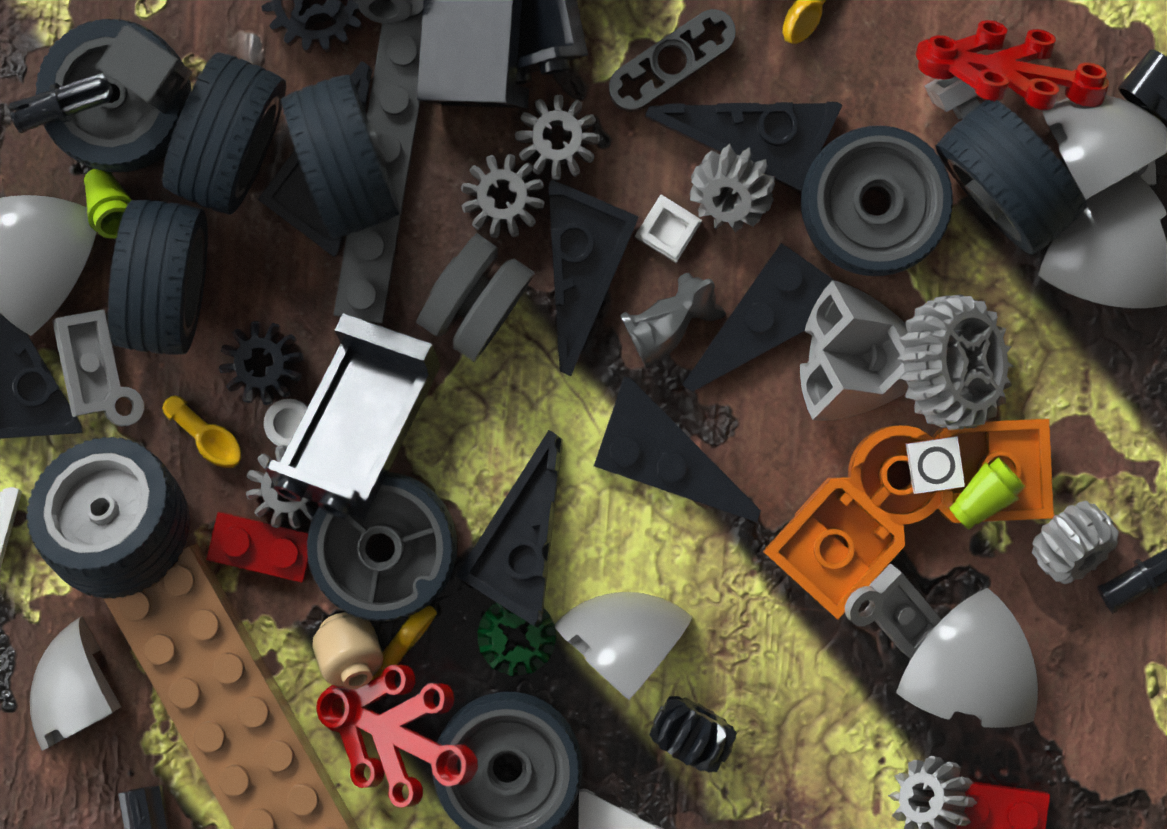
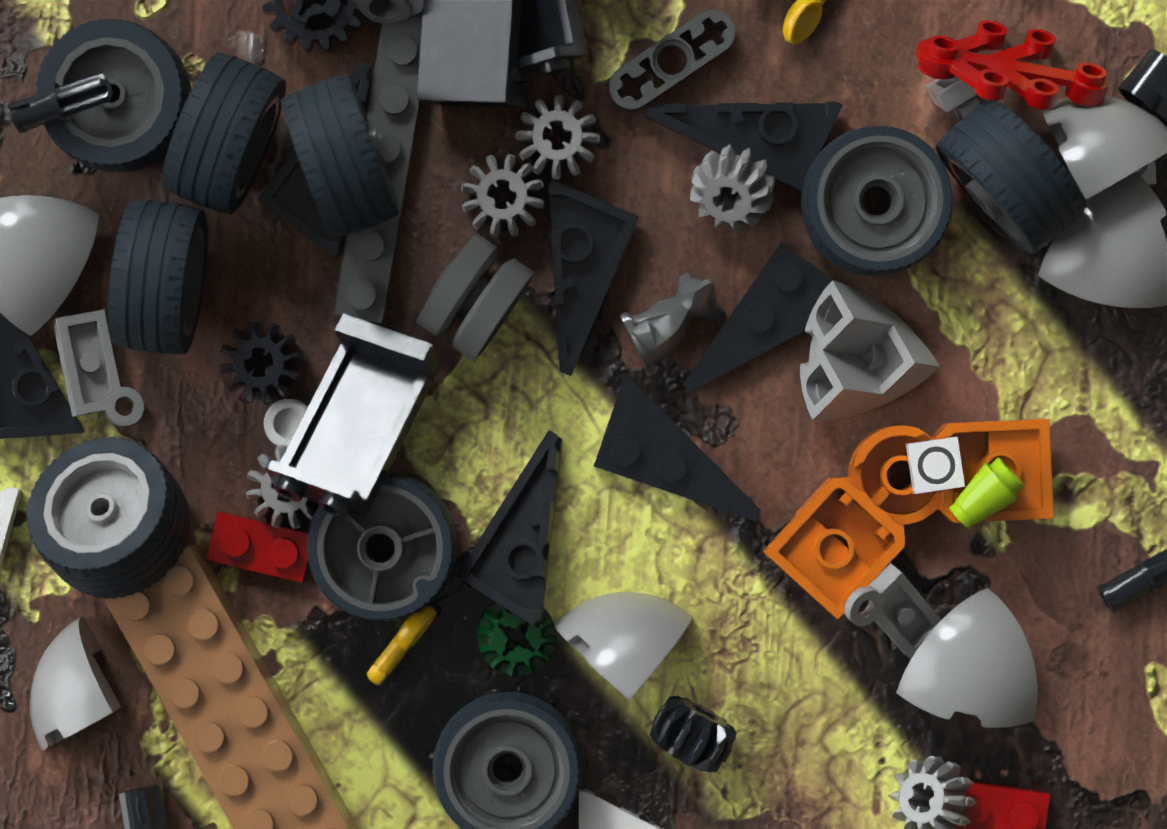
lime cone [84,168,132,238] -> none
dark grey panel [96,25,192,114] -> none
yellow piece [162,395,241,468] -> none
tan head [312,612,384,689] -> none
red plant [316,665,478,808] -> none
white tile [634,195,703,263] -> none
light grey gear [897,295,1014,430] -> none
light grey gear [1032,501,1119,584] -> none

